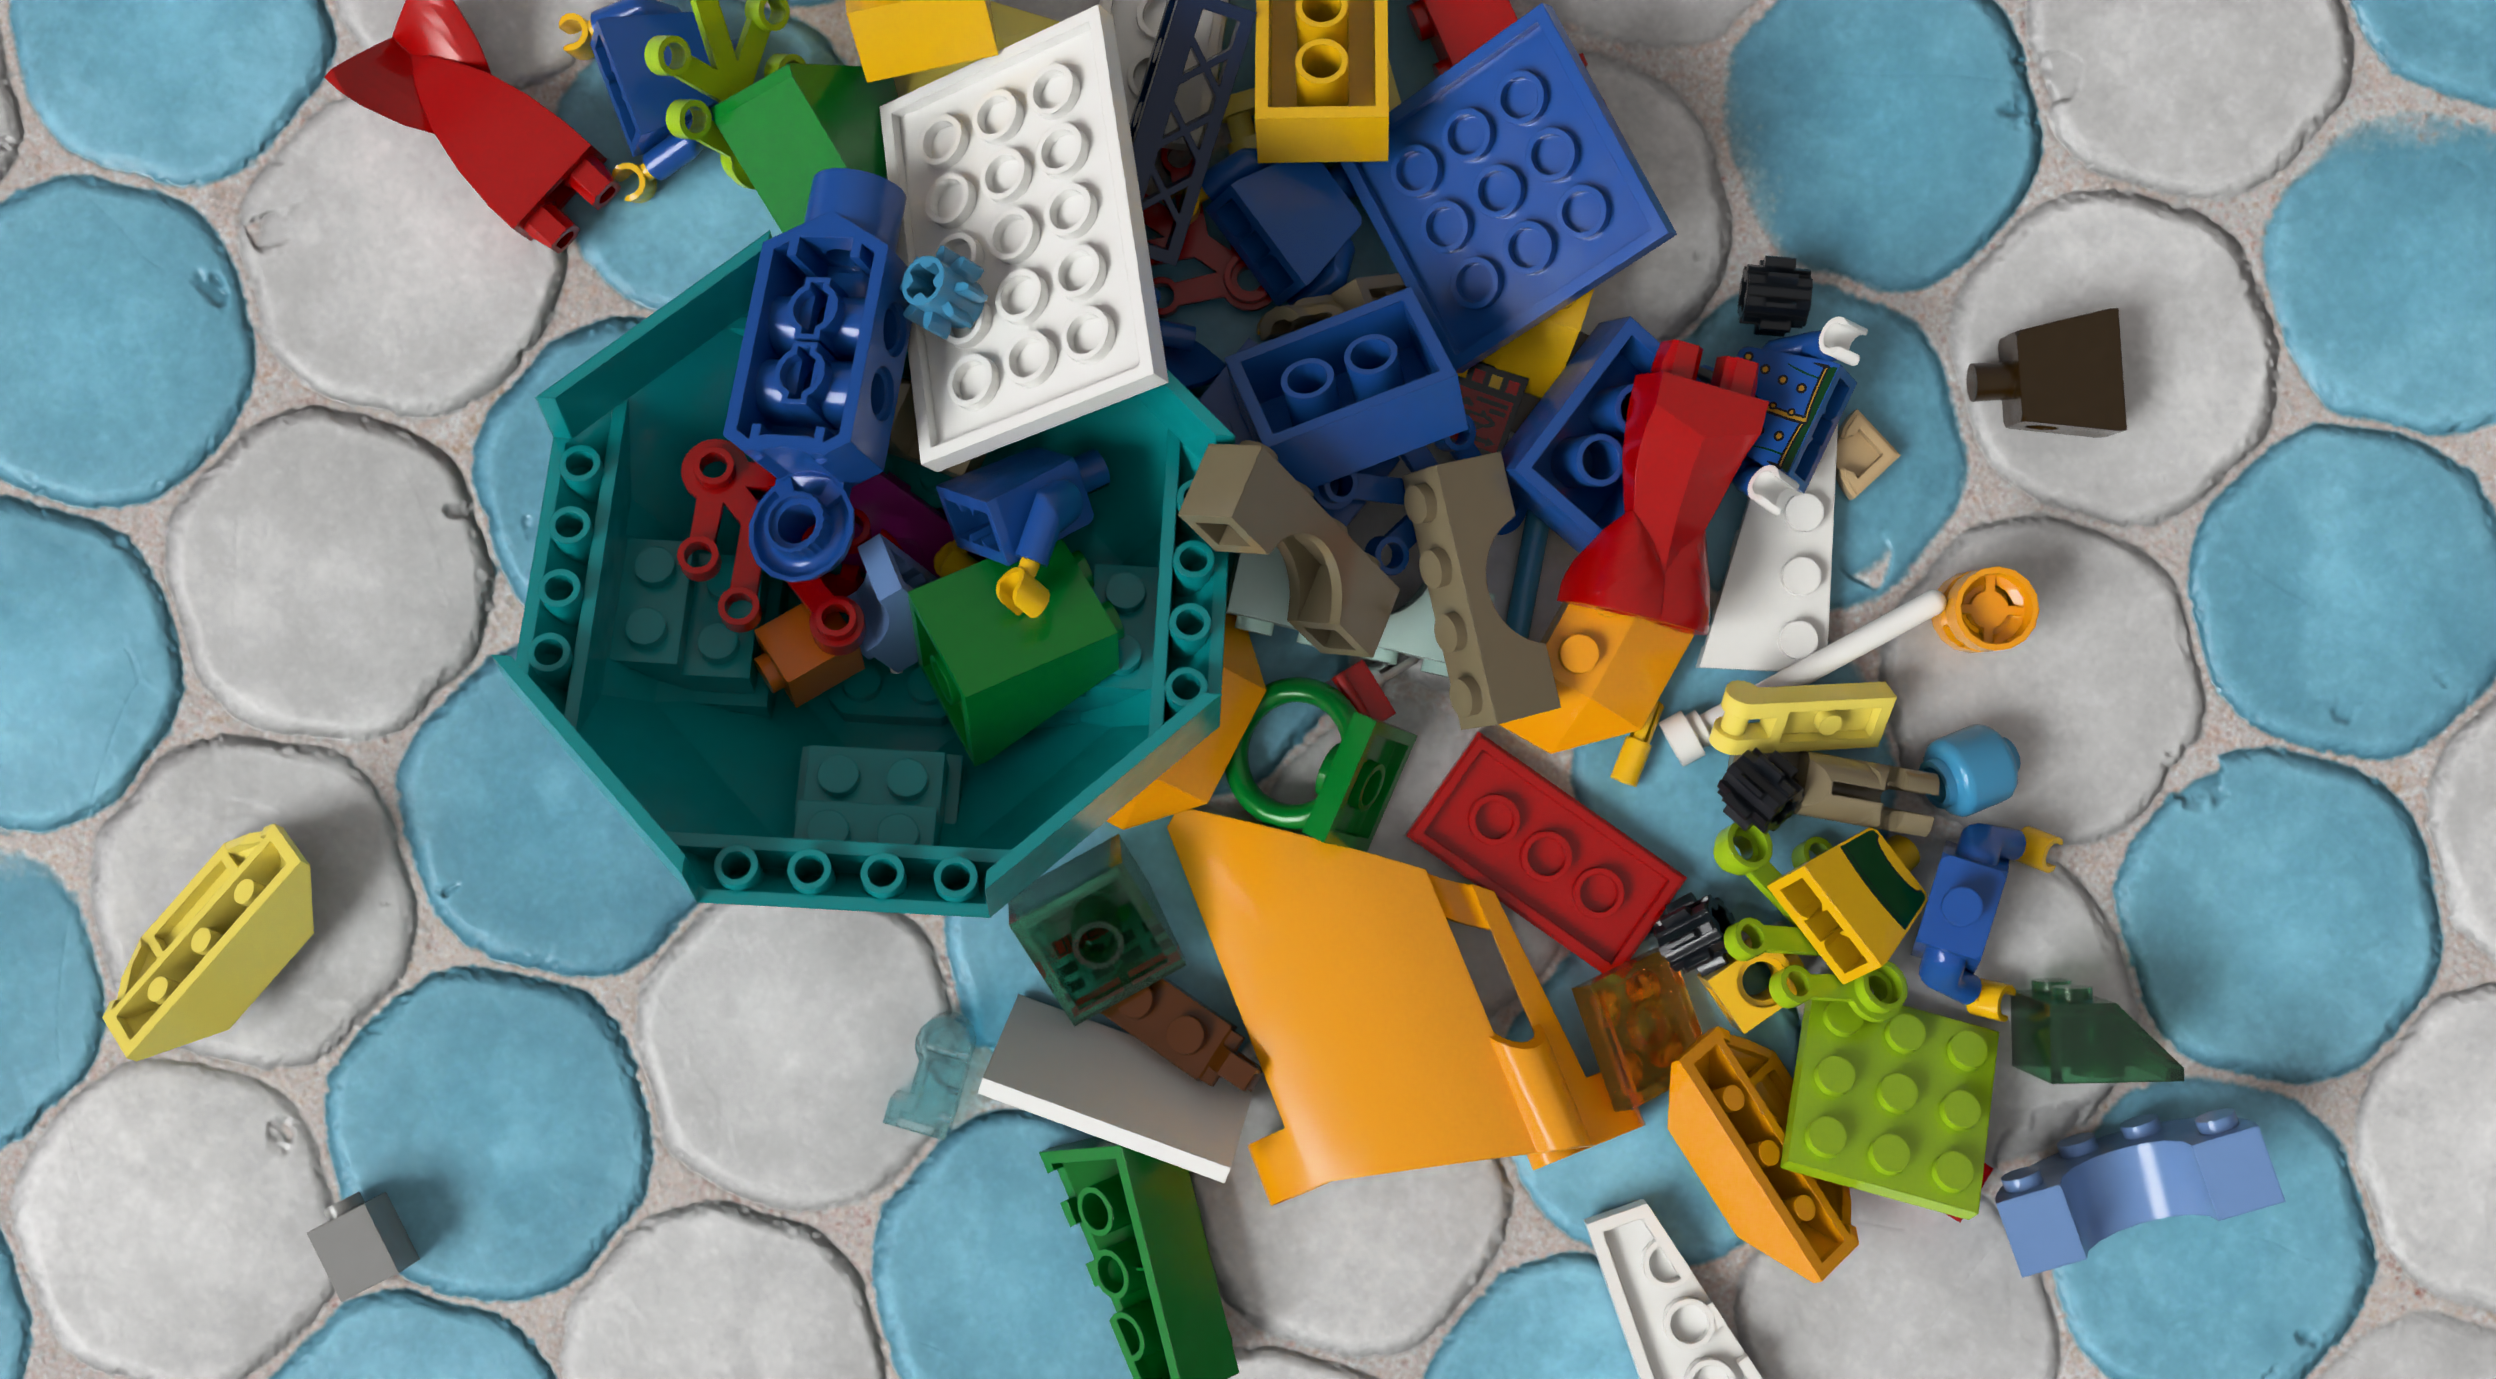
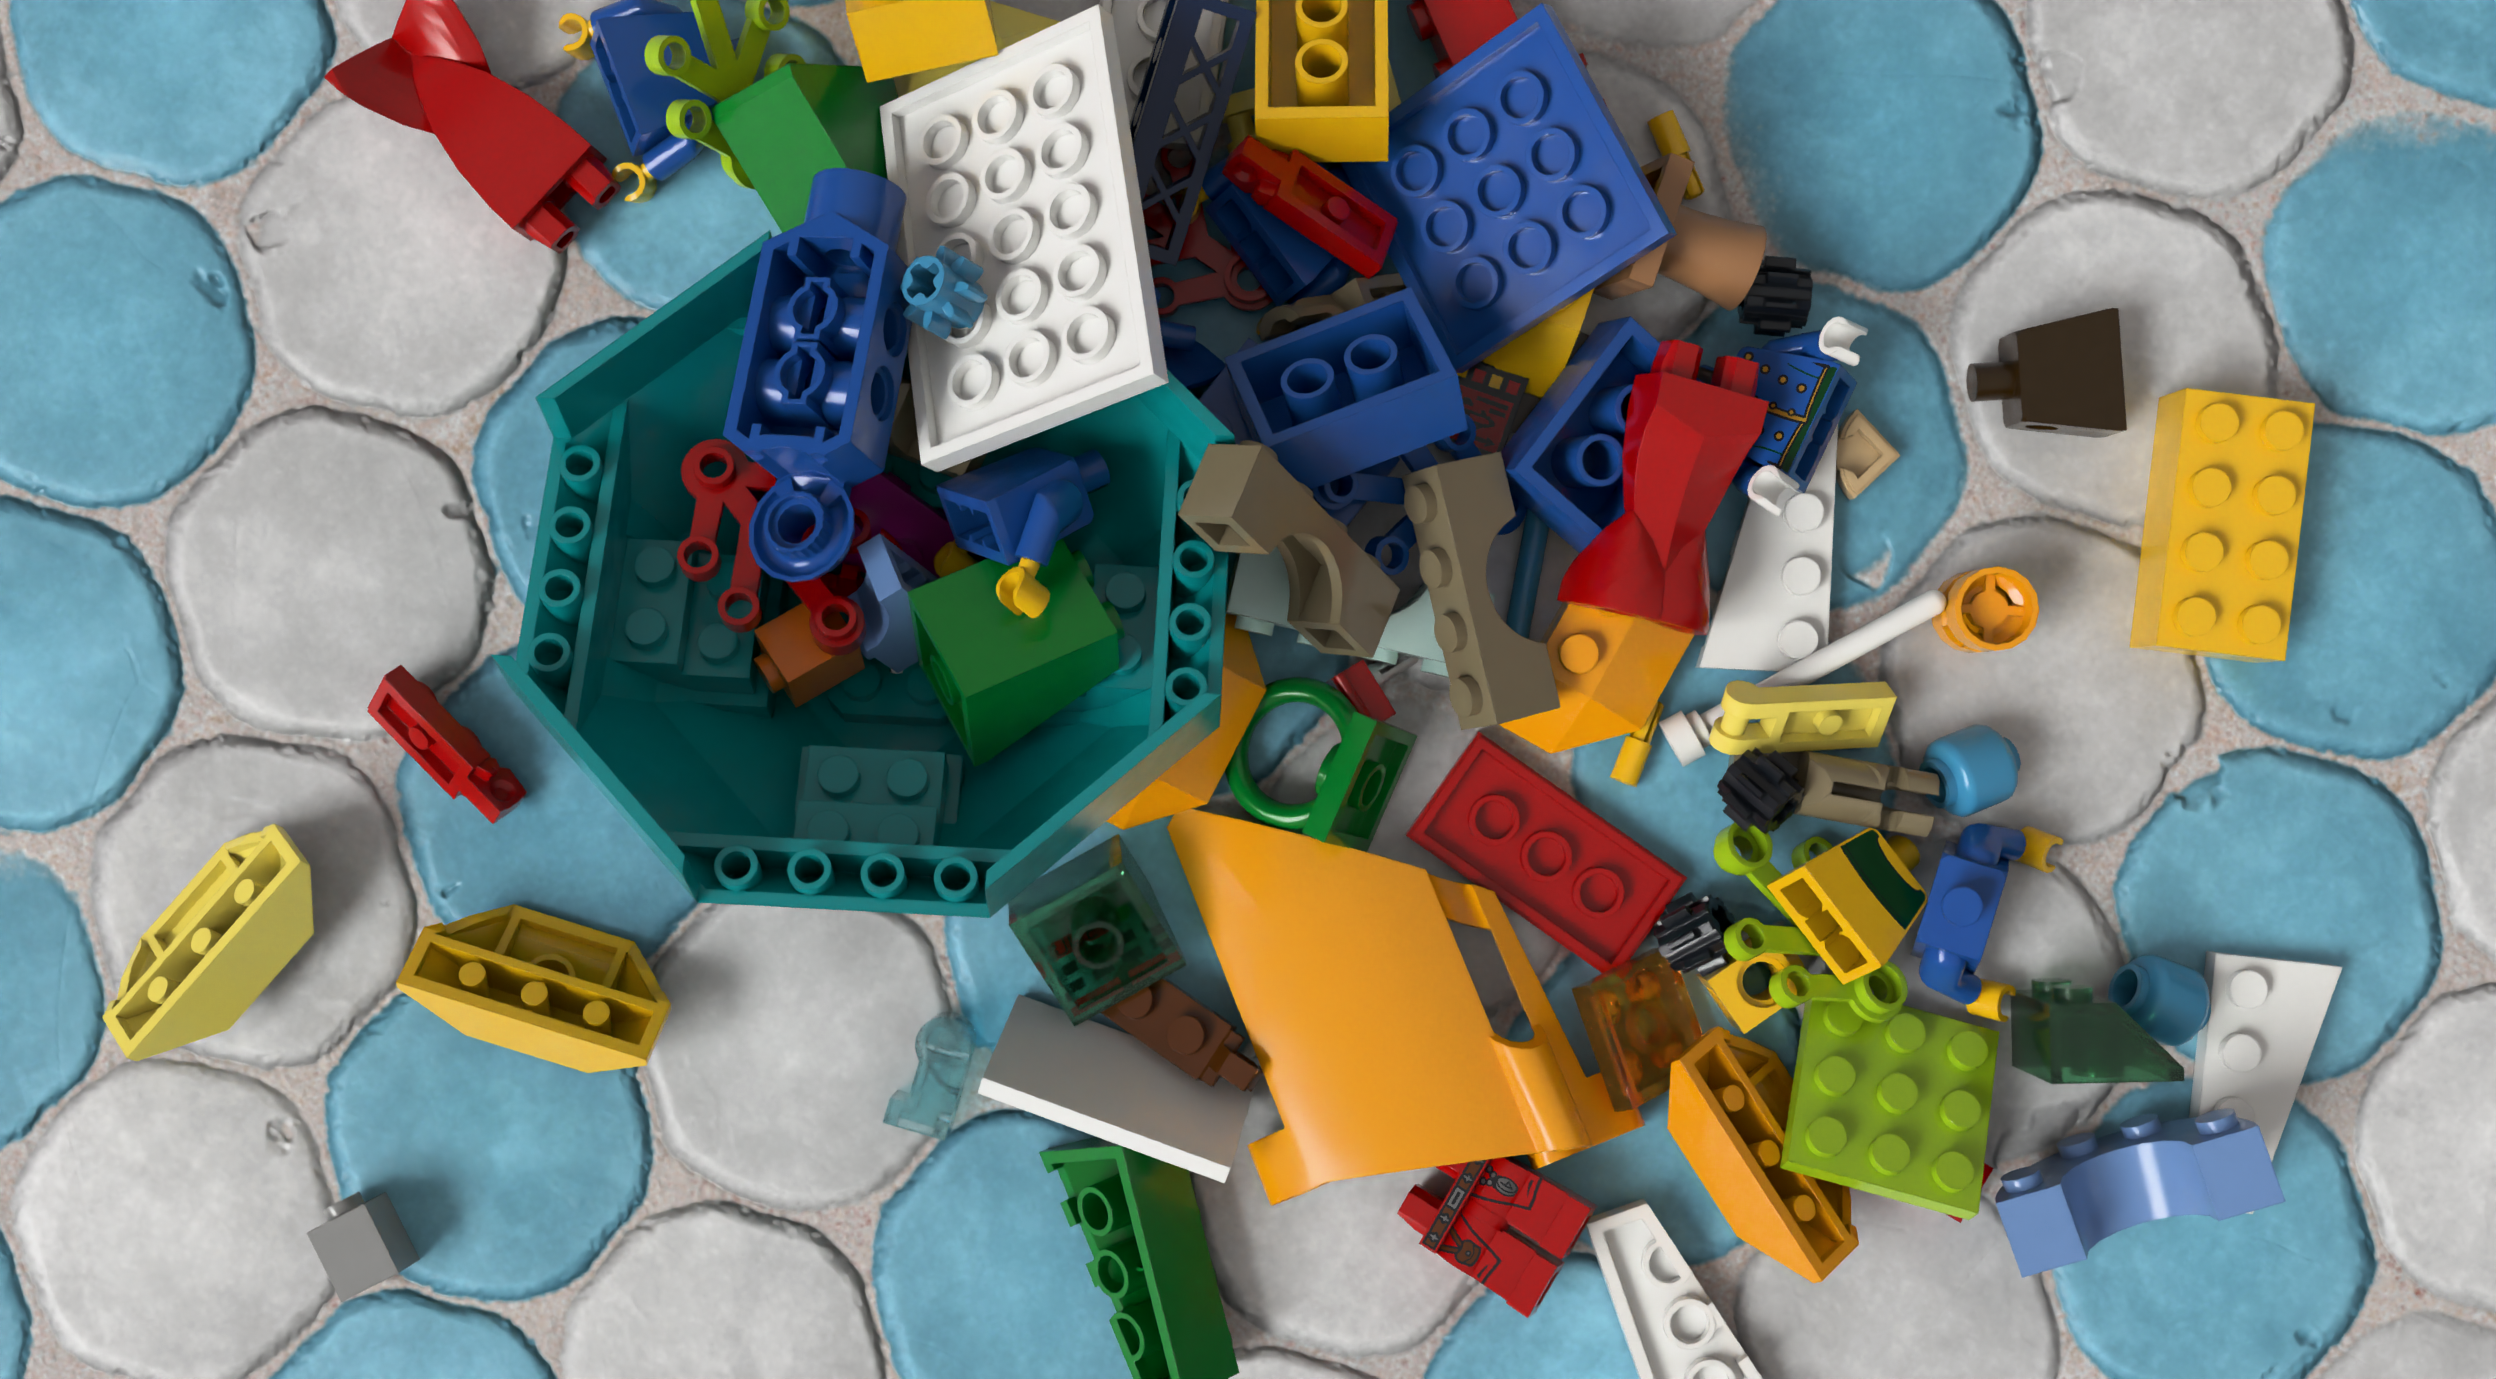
none -> red hinge [367,665,527,824]
none -> yellow wedge [396,904,671,1073]
none -> red hinge [1222,135,1398,279]
none -> red hips [1397,1156,1598,1318]
none -> medium nougat plant [1593,153,1767,311]
none -> yellow pin [1647,110,1705,200]
none -> dark azure head [2108,955,2211,1046]
none -> yellow brick [2129,388,2315,663]
none -> white wing [2189,951,2343,1214]

